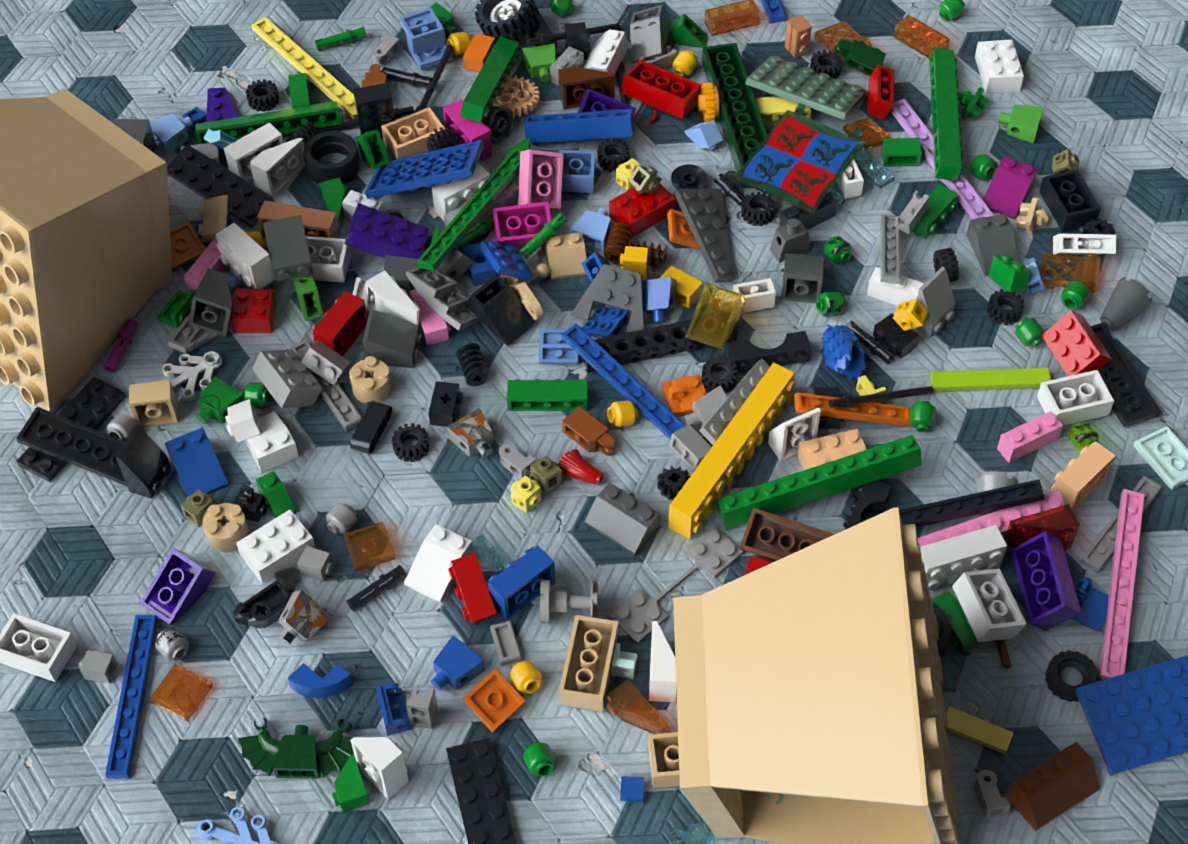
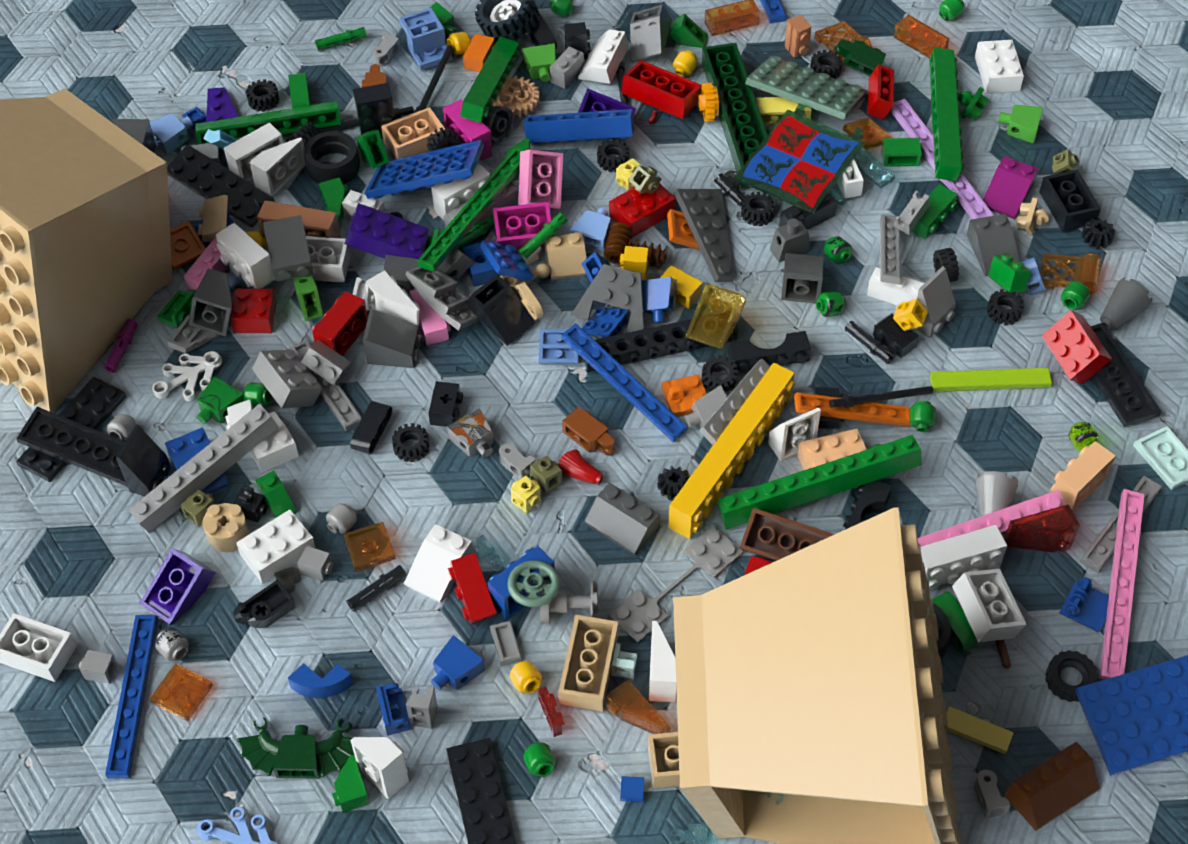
tan brick [129,380,178,427] -> none
light yellow plate [252,17,357,120] -> none
torso [278,590,332,645] -> none
tan brick [349,356,391,404] -> none
black pin [381,67,432,88] -> none
black piece [456,343,489,386] -> none
orange hinge [462,669,525,733] -> none
green brick [507,379,588,411] -> none
black bar [526,23,620,45] -> none
reddish brown slope [558,67,615,110] -> none
medium blue brick [559,150,596,193] -> none
yellow head [607,400,638,427] -> none
light grey hinge [639,45,677,70] -> none
light grey hinge [669,425,712,472] -> none
black dish [671,164,707,189] -> none
light blue slope [684,120,723,150] -> none
white brick [732,278,776,314] -> none
blue head [821,324,866,380] -> none
light yellow bracket [856,375,887,403] -> none
black plate [872,479,1045,528] -> none
green head [970,154,998,181] -> none
bright pink brick [997,411,1063,463] -> none
dark purple brick [1011,531,1081,631] -> none
green head [1015,317,1044,347] -> none
white brick [1037,370,1114,426] -> none
white slope [1053,234,1116,256] -> none
none -> light grey brick [129,404,279,533]
none -> sand green plate [508,560,560,607]
none -> clear red plate [538,687,565,737]

